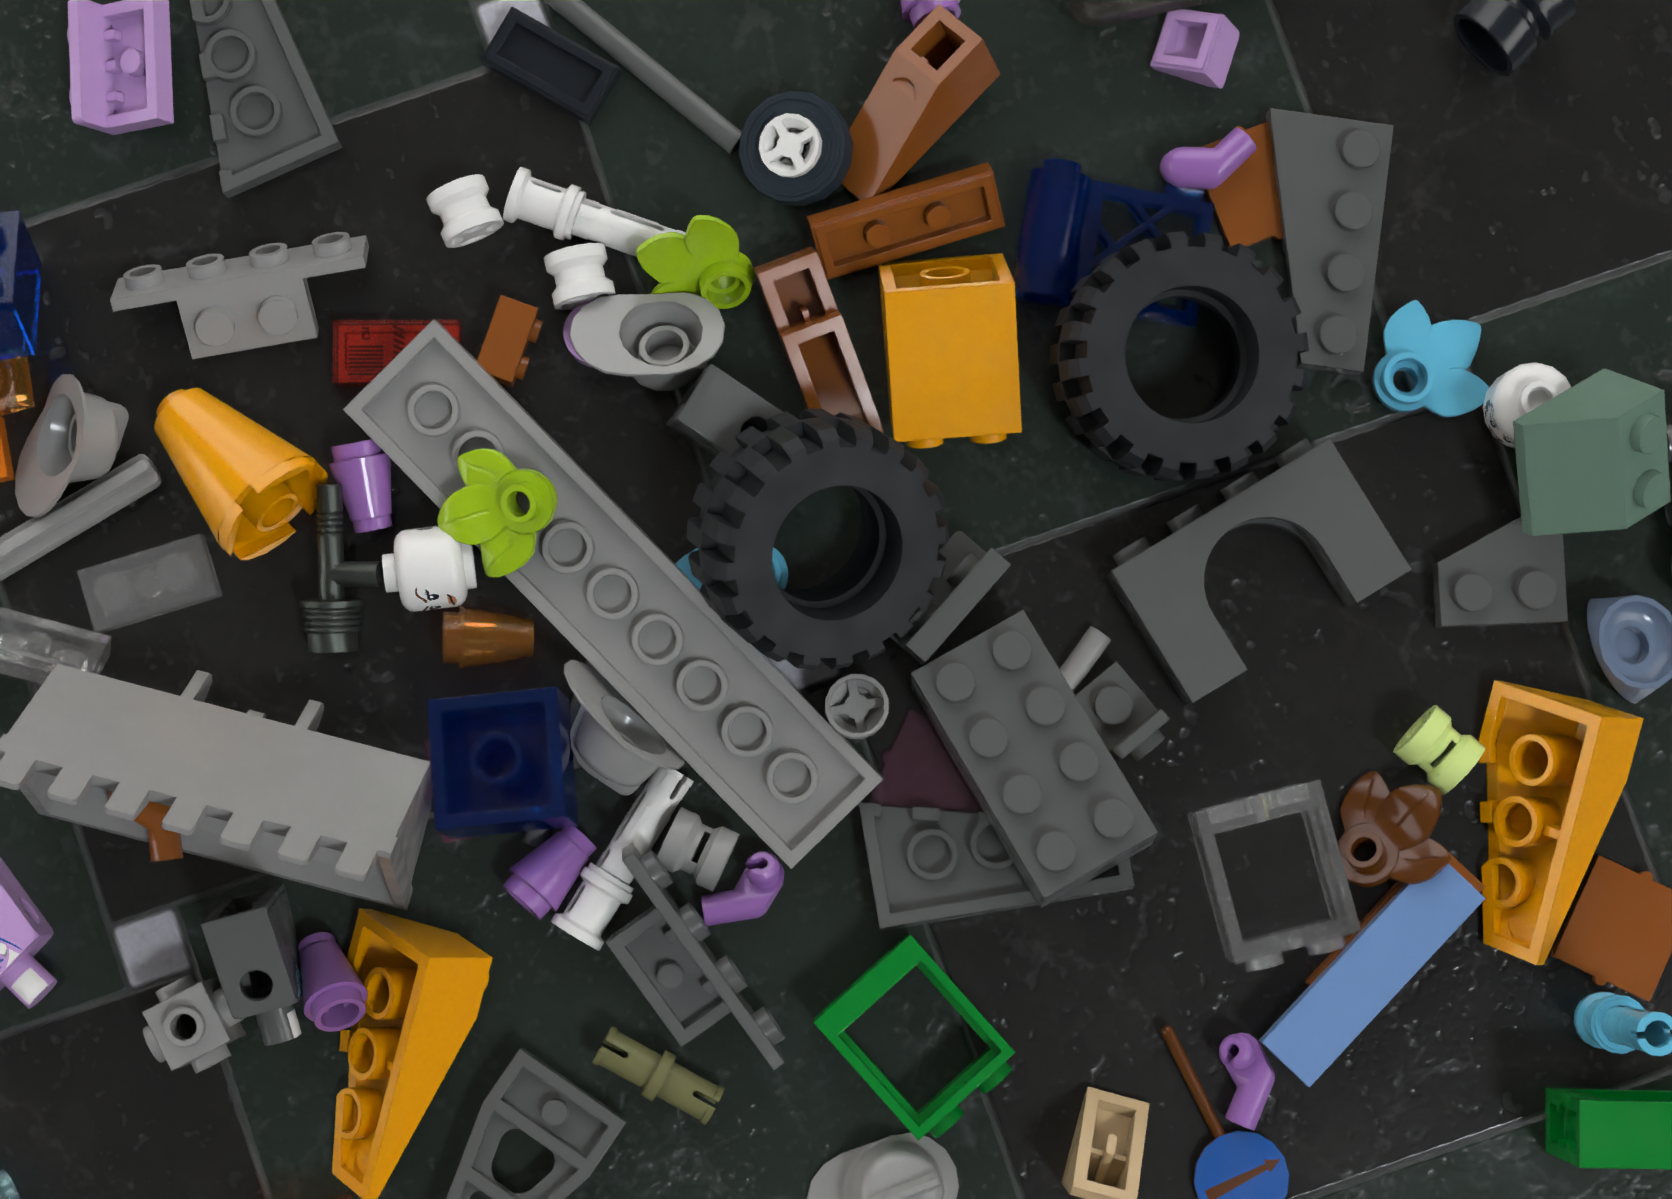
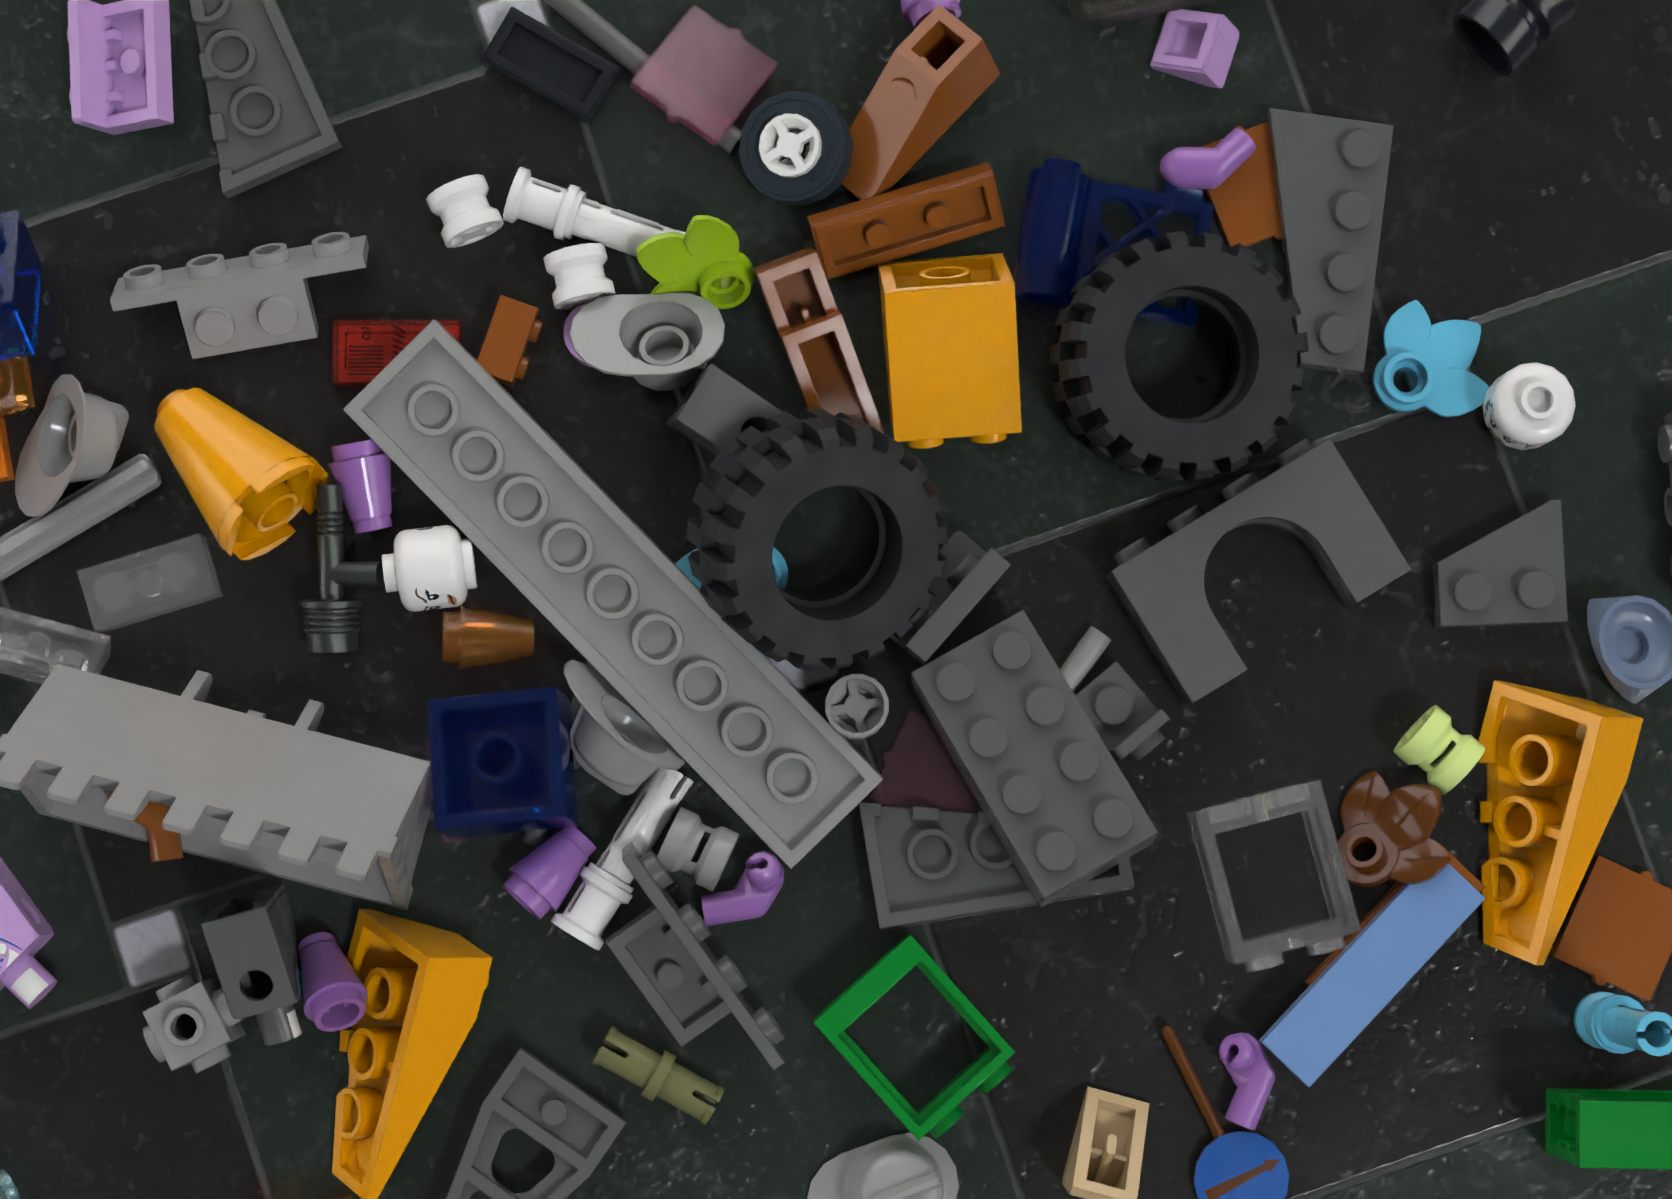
lime plate [437,448,558,577] -> none
sand green slope [1513,368,1671,536] -> none
none -> clear pink piece [630,4,778,146]

